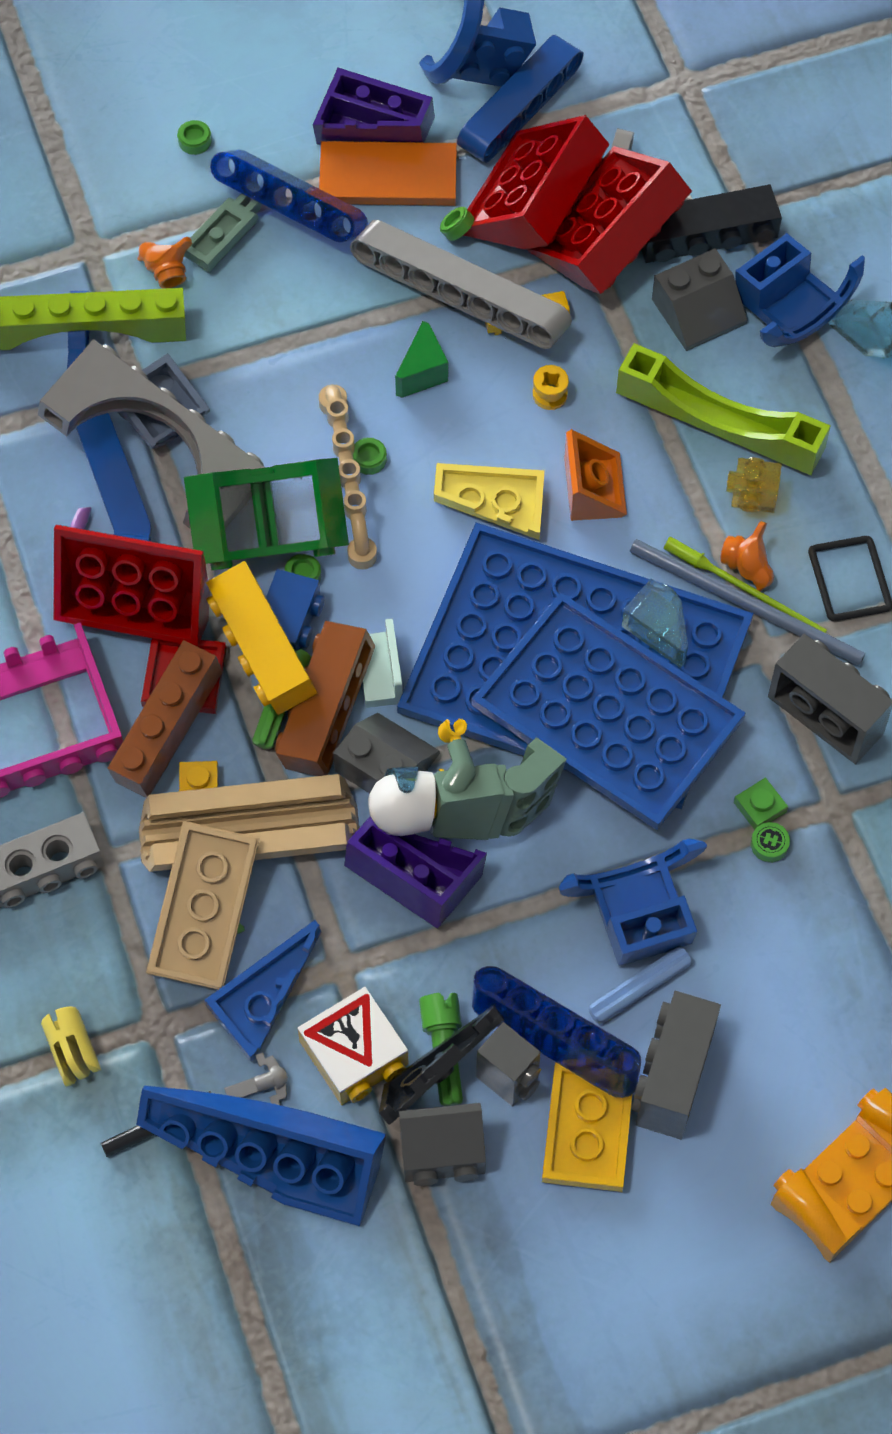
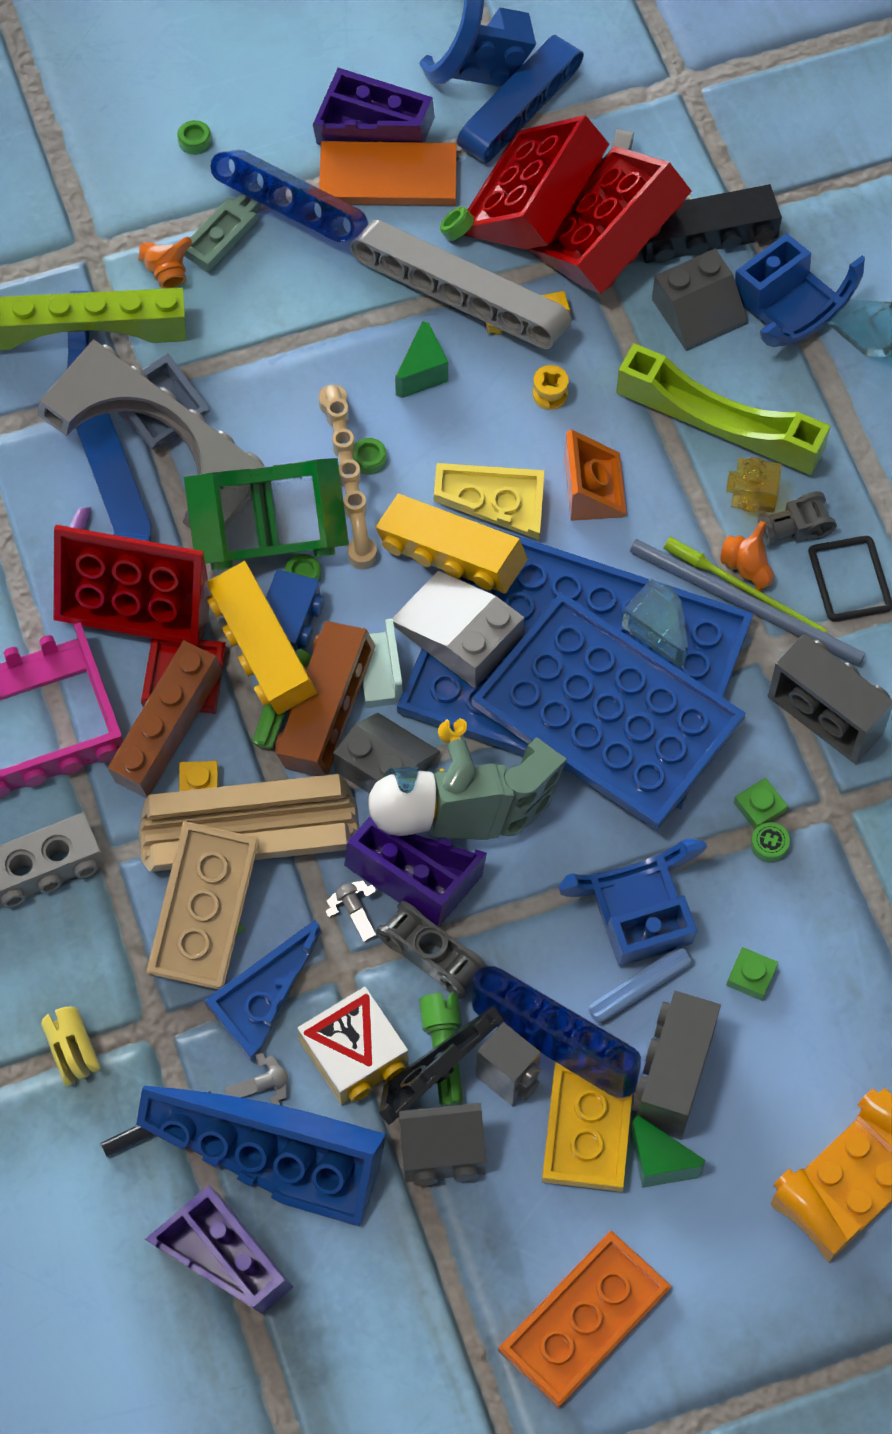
none -> wedge [145,1185,294,1314]
none -> piece [325,880,377,942]
none -> yellow brick [375,494,528,594]
none -> dark grey piece [376,901,488,999]
none -> light grey slope [393,571,524,688]
none -> orange tile [498,1230,672,1409]
none -> green slope [631,1115,706,1188]
none -> bright green plate [726,947,778,1001]
none -> dark grey connector [758,491,837,545]

